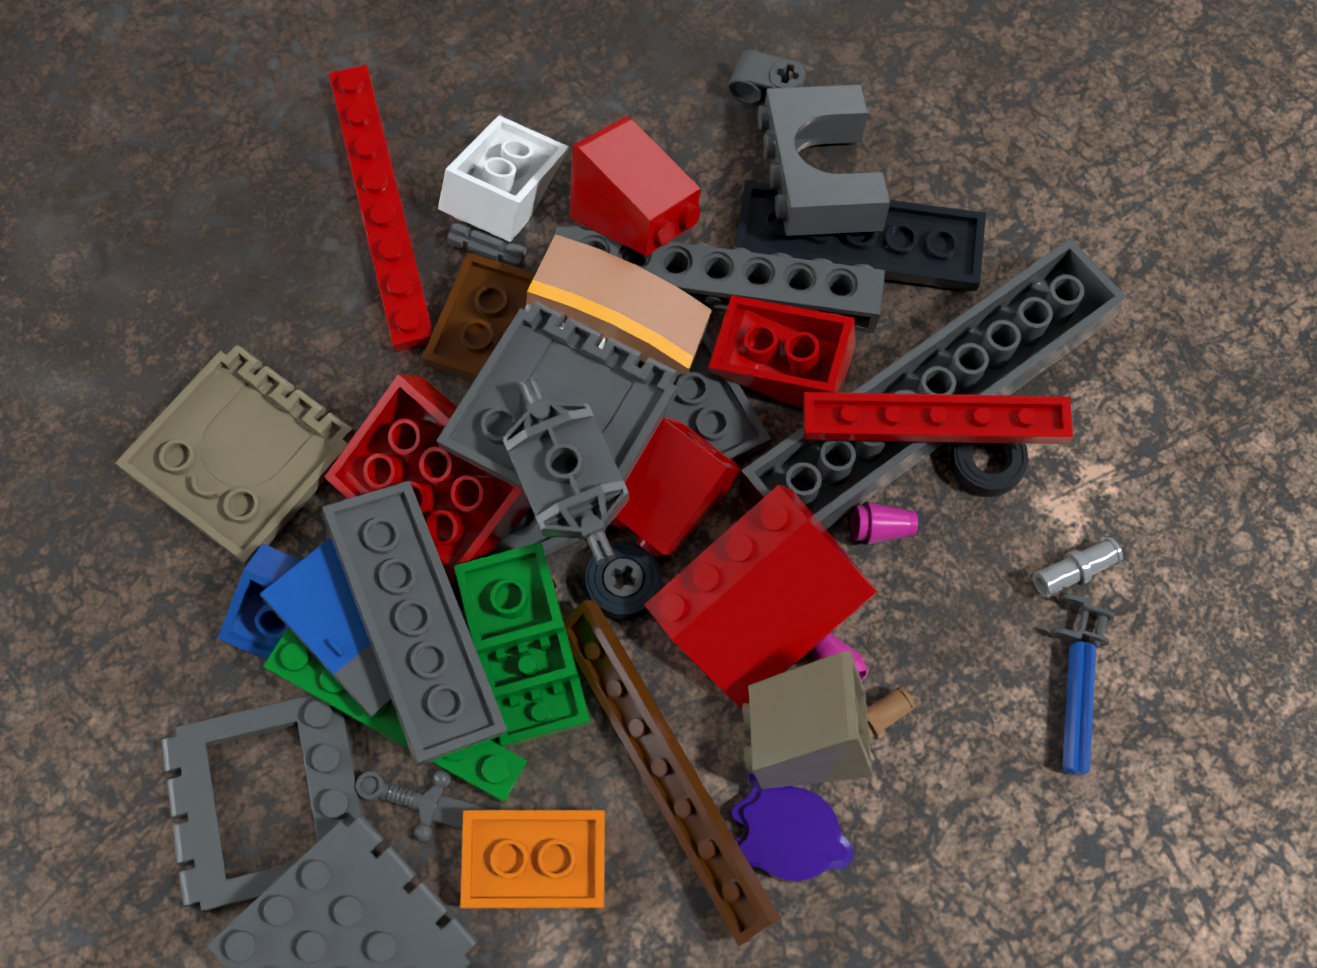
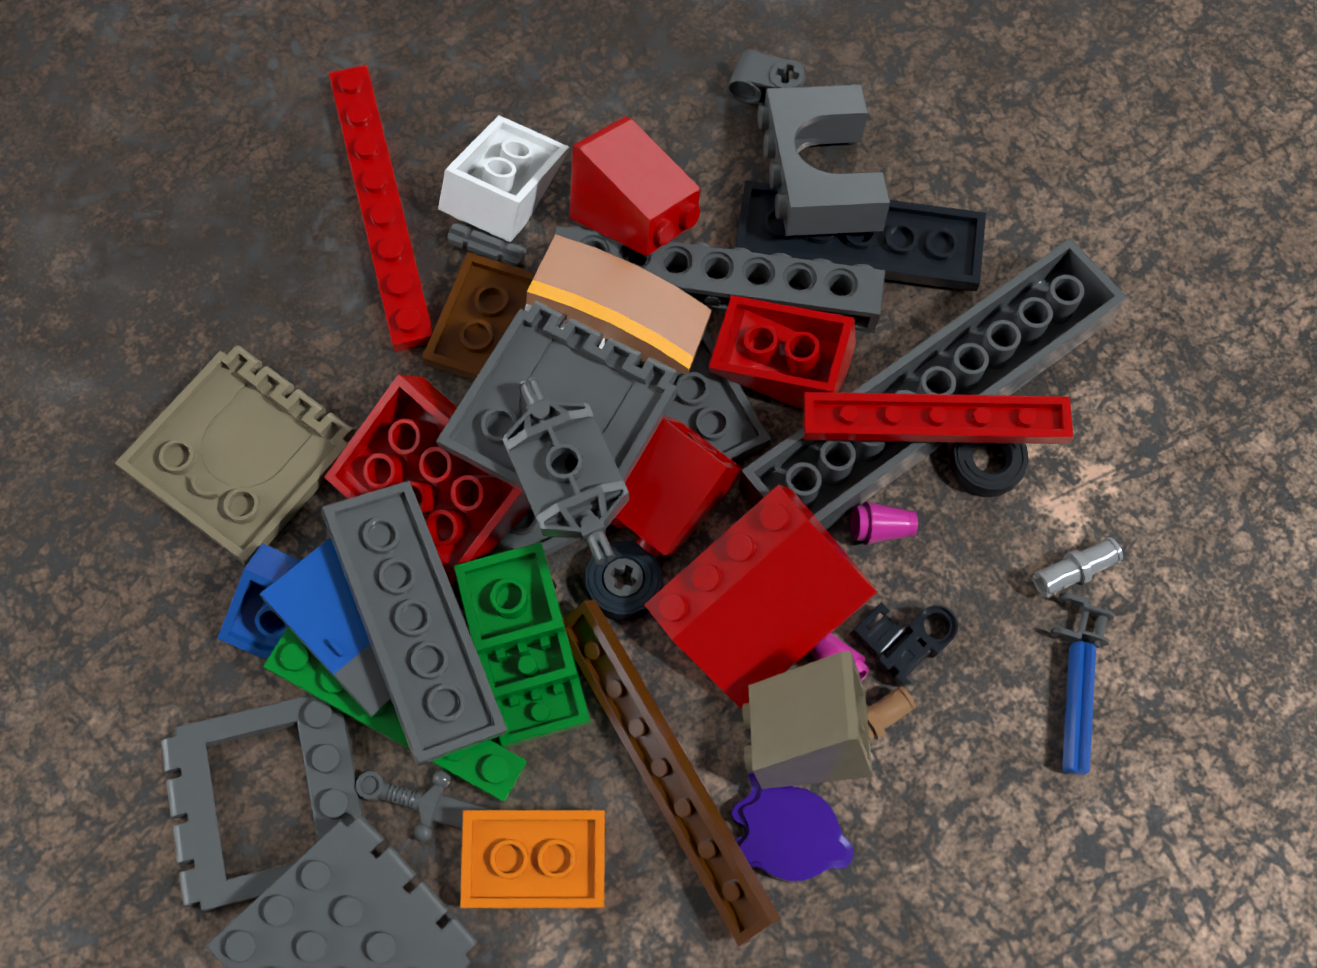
none -> black piece [850,603,958,687]

